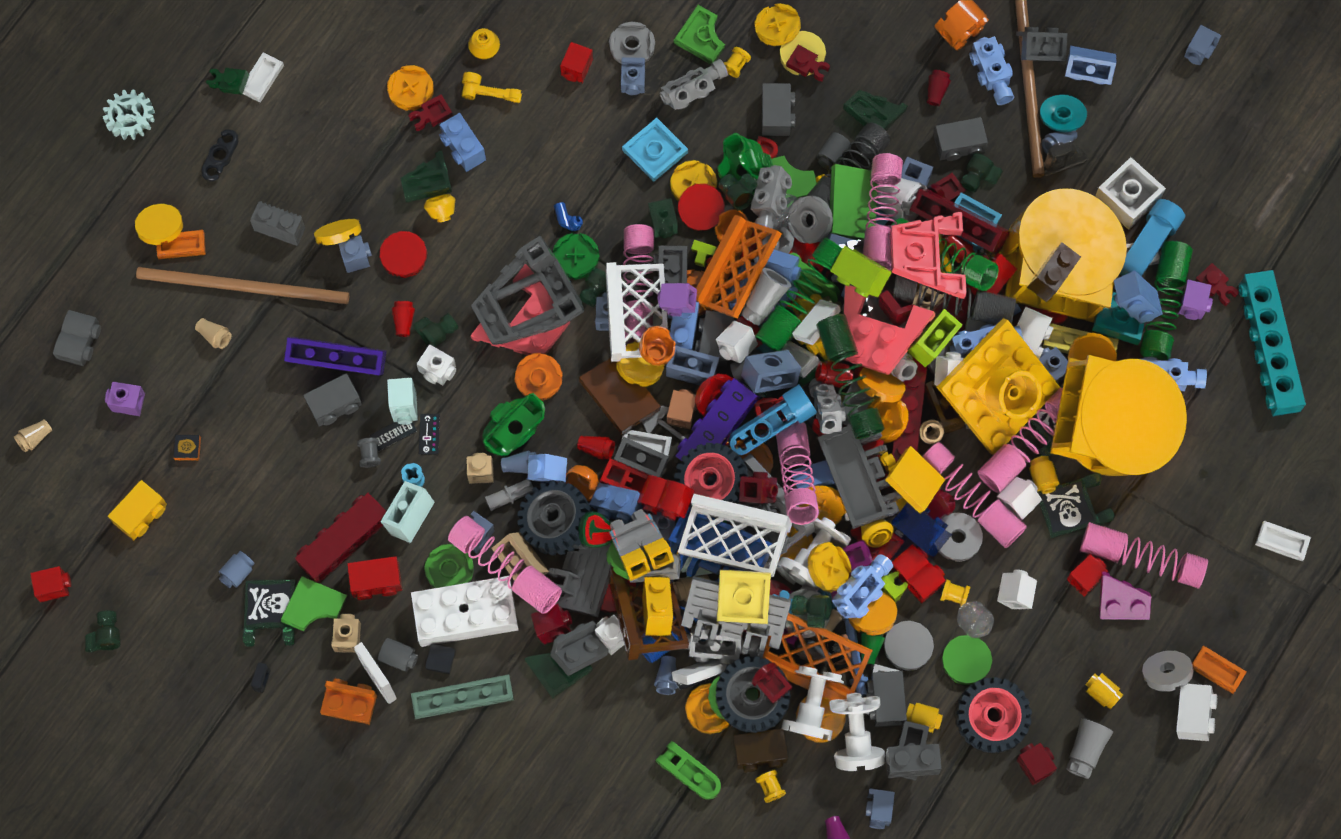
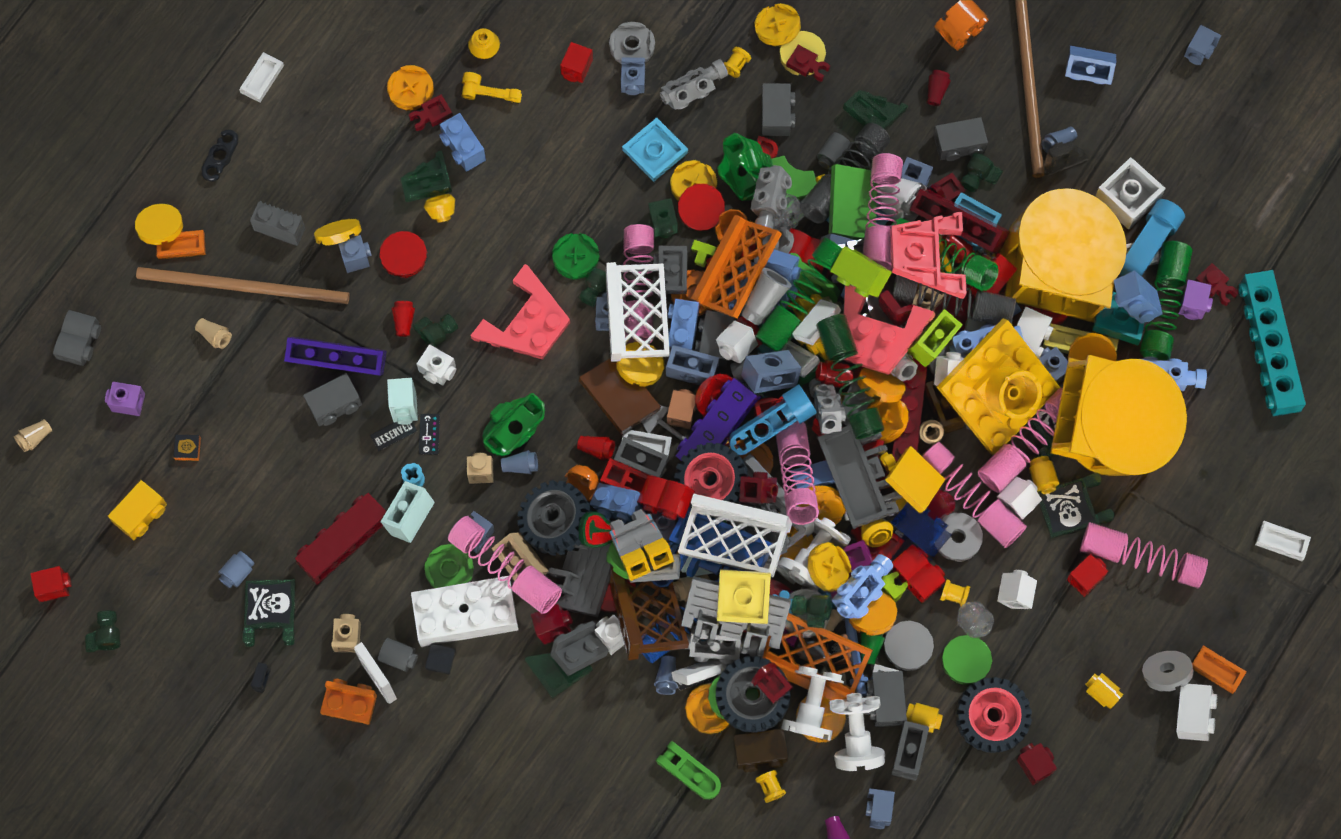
light aqua gear [103,90,155,140] -> none
dark green plate [206,68,250,95] -> none
bright green tile [281,577,347,631] -> none
red brick [347,556,402,600] -> none
dark grey bush [357,438,381,468] -> none
sand green tile [411,674,514,719] -> none
dark grey windscreen [471,236,584,345] -> none
light grey axle [485,480,533,511] -> none
orange tile [515,353,563,401] -> none
light blue brick [527,454,567,484] -> none
blue arm [554,202,583,231] -> none
orange hair [639,326,676,366] -> none
yellow brick [642,577,673,636] -> none
medium lavender brick [657,283,697,316] -> none
bright green tile [674,5,725,64] -> none
clear green piece [719,174,757,211] -> none
light grey tile [788,196,833,244] -> none
dark grey brick [886,744,942,778] -> none
light blue brick [969,36,1014,105] -> none
dark grey bracket [1016,27,1067,61] -> none
dark brown brick [1027,242,1081,302] -> none
teal dish [1040,95,1087,132] -> none
light grey plant [1066,719,1114,779] -> none
wing [1099,572,1151,620] -> none

